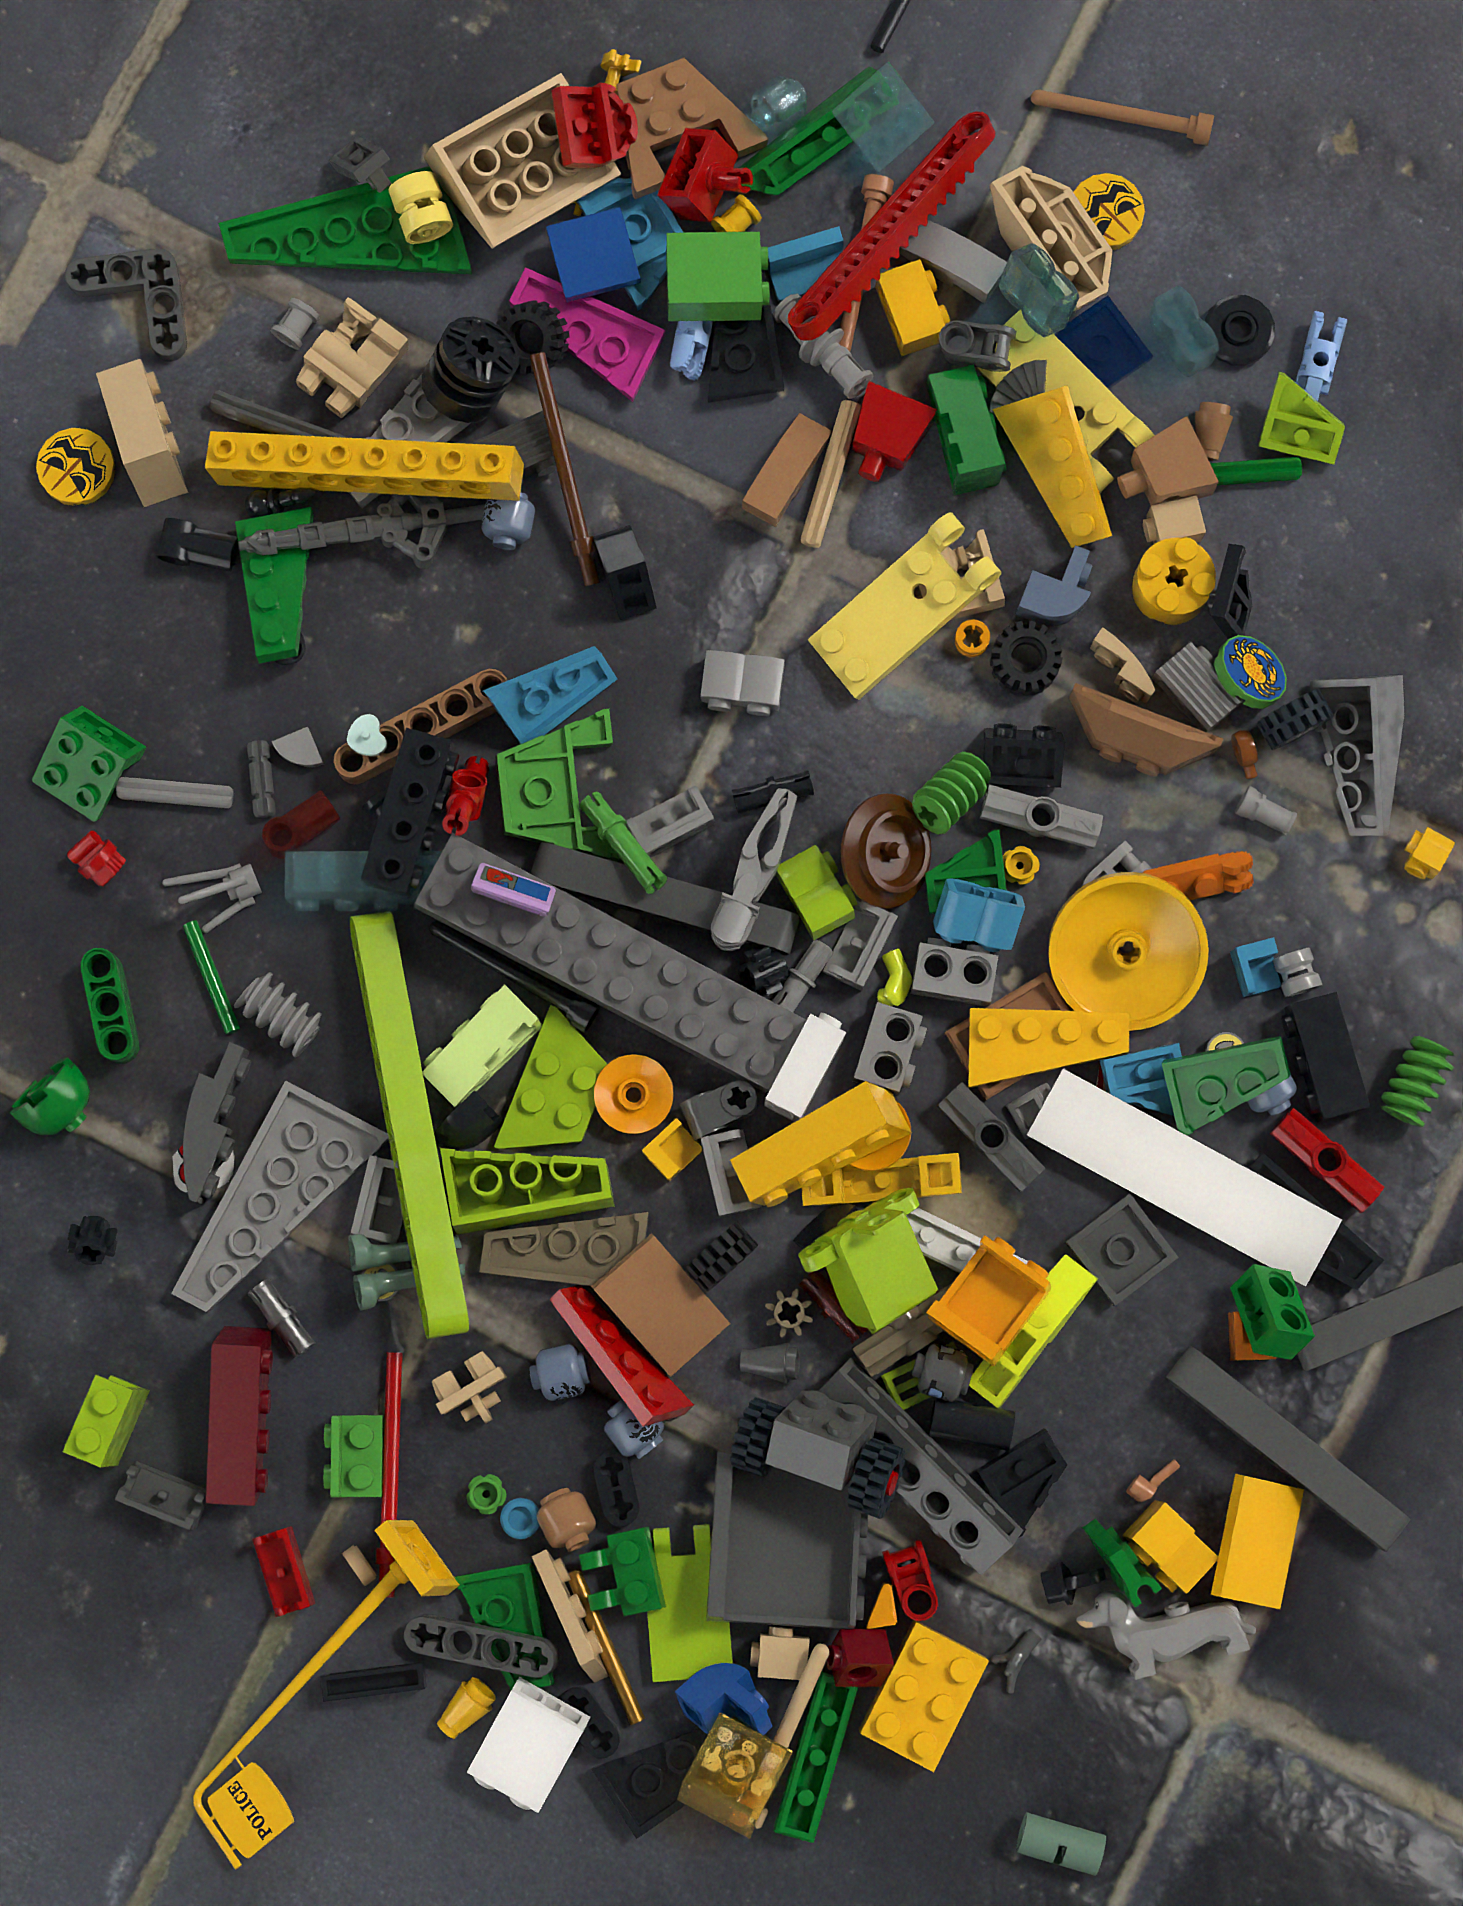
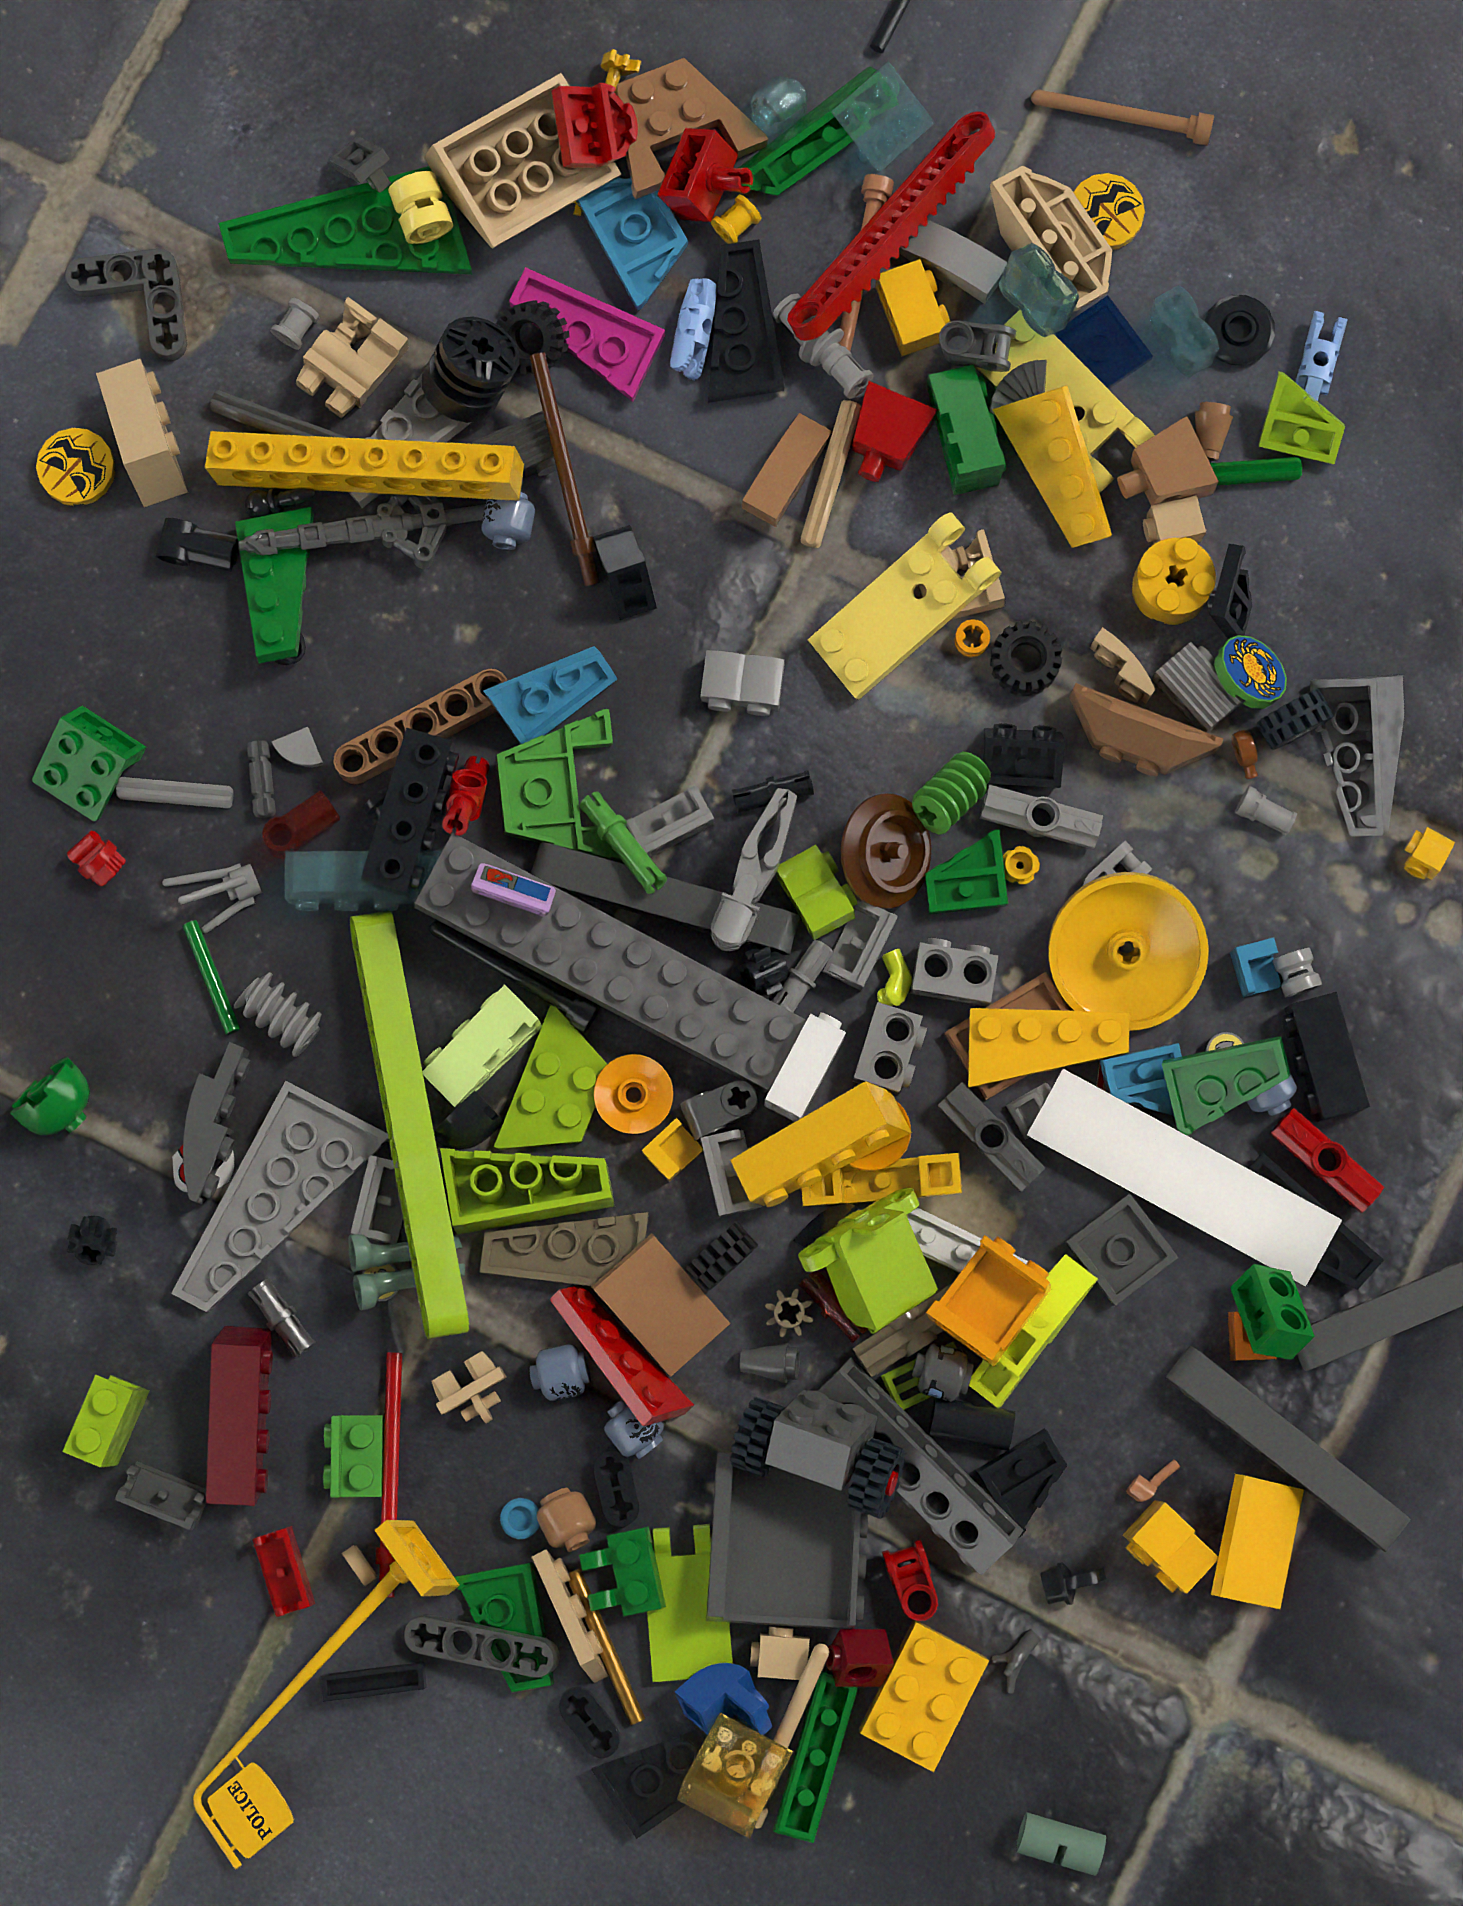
green beam [81,948,139,1064] -> none
light aqua piece [347,714,387,757] -> none
yellow cone [437,1677,496,1739] -> none
bright green plate [466,1474,506,1515] -> none
white brick [467,1677,590,1813] -> none
blue tile [546,207,641,303] -> none
bright green brick [666,232,770,321] -> none
dark azure panel [768,226,844,302] -> none
light orange slope [866,1581,897,1629] -> none
dark azure brick [933,879,1025,952] -> none
sand blue brick [1016,545,1093,626] -> none
light grey animal [1076,1590,1256,1680] -> none
green plate [1082,1519,1162,1608] -> none
orange hinge [1143,851,1254,900] -> none
bright green piece [1381,1036,1454,1127] -> none

